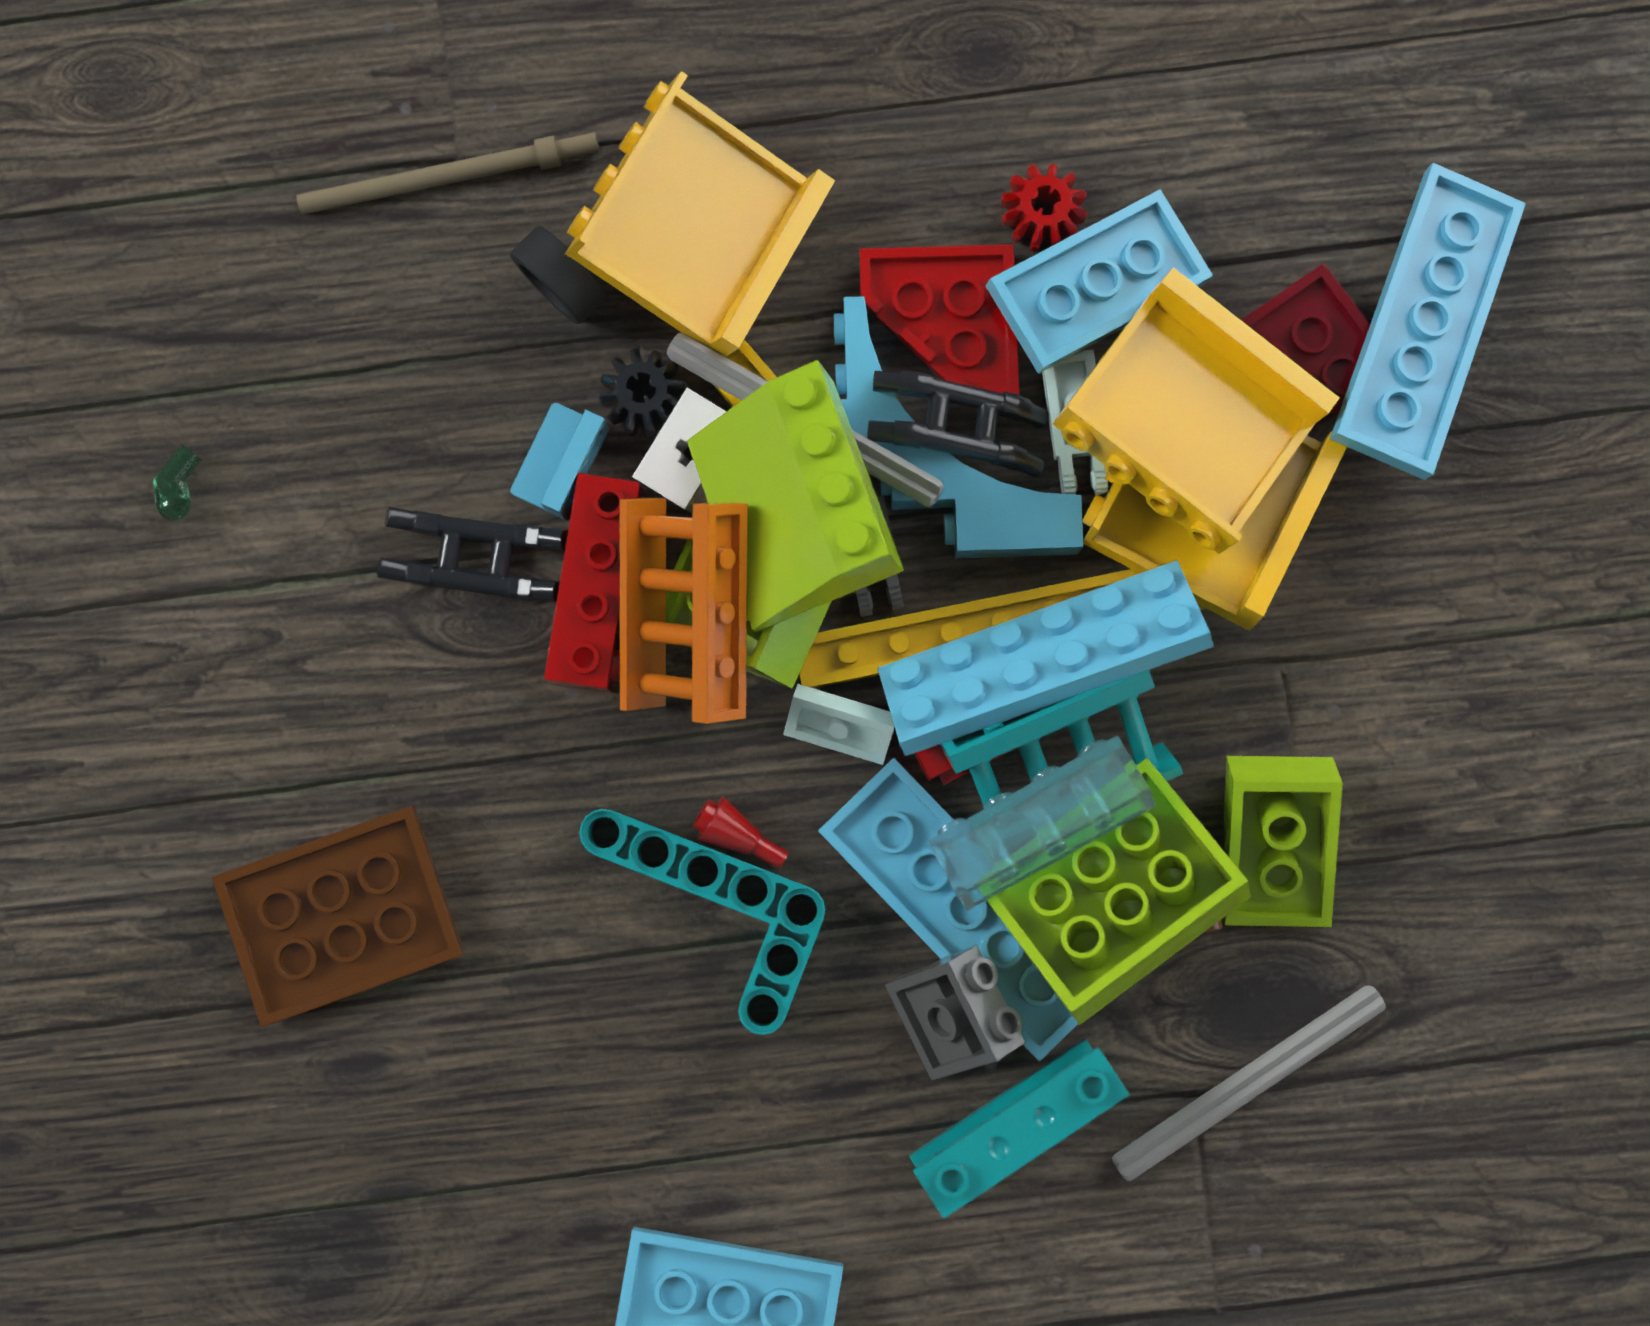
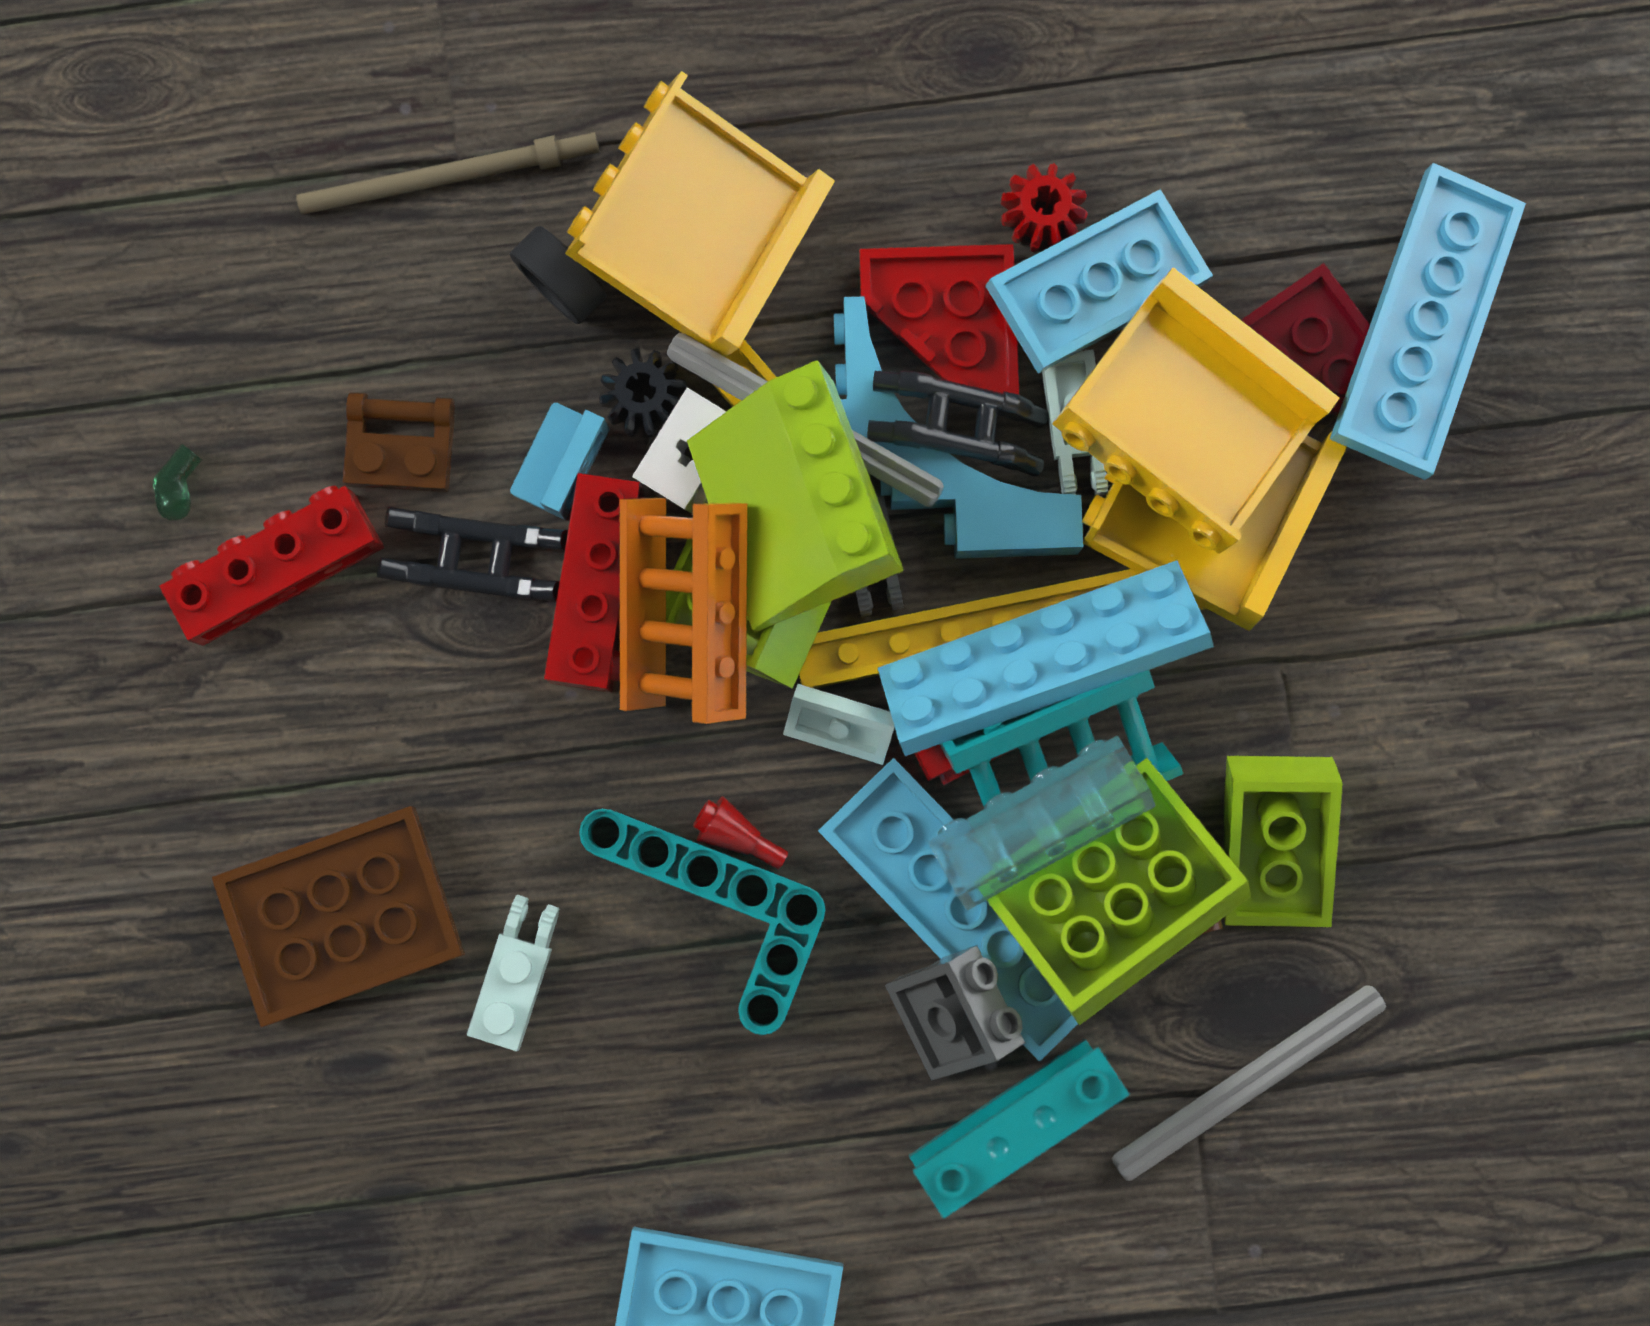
none -> red brick [159,486,385,646]
none -> reddish brown plate [342,392,455,492]
none -> light aqua hinge [467,895,560,1051]

